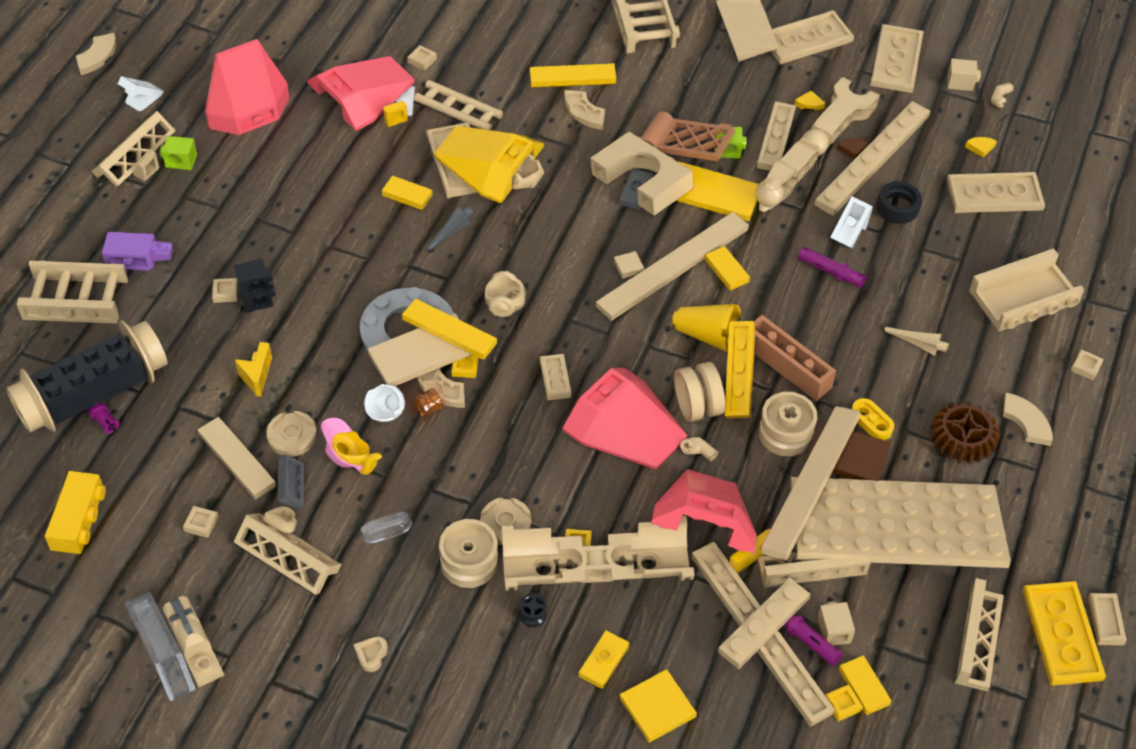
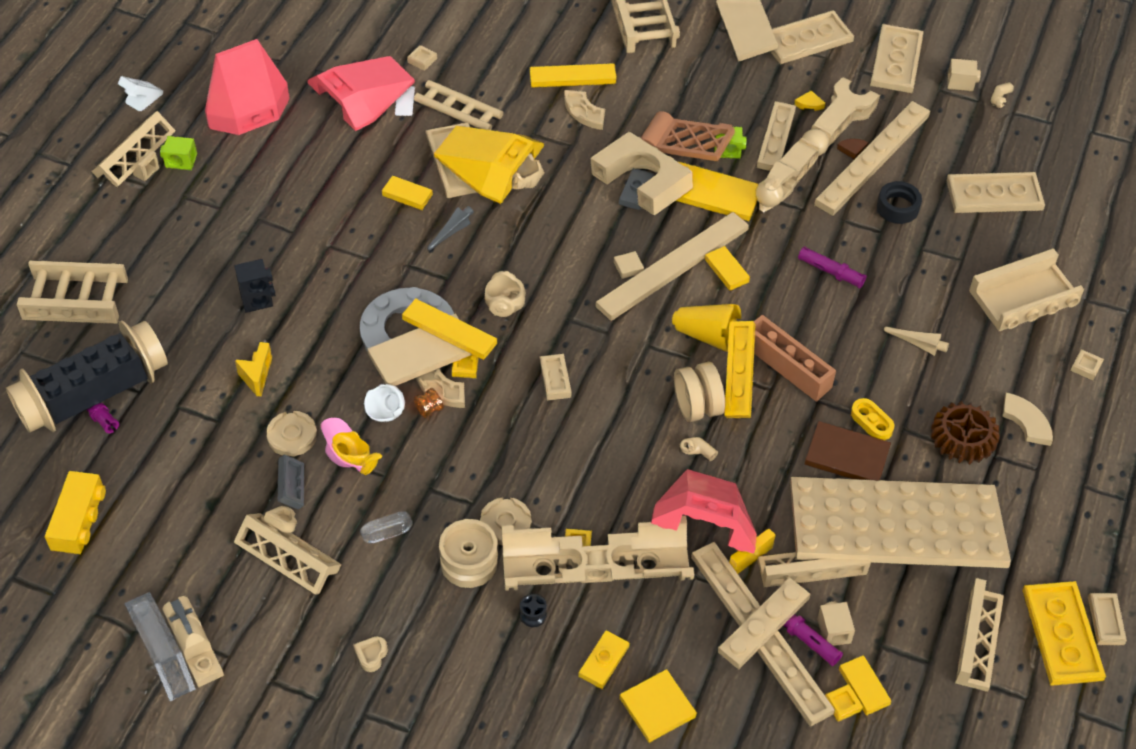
tan tile [76,33,116,75] -> none
medium lavender hinge [102,232,173,270] -> none
tan tile [183,506,219,538] -> none
tan tile [198,417,276,500] -> none
tan tile [212,278,238,303] -> none
yellow tile [383,100,408,127] -> none
coral wedge [563,368,687,470] -> none
tan wheel [759,392,817,456] -> none
tan tile [761,406,860,560] -> none
white slope [830,197,873,248] -> none
yellow tile [965,137,997,158] -> none

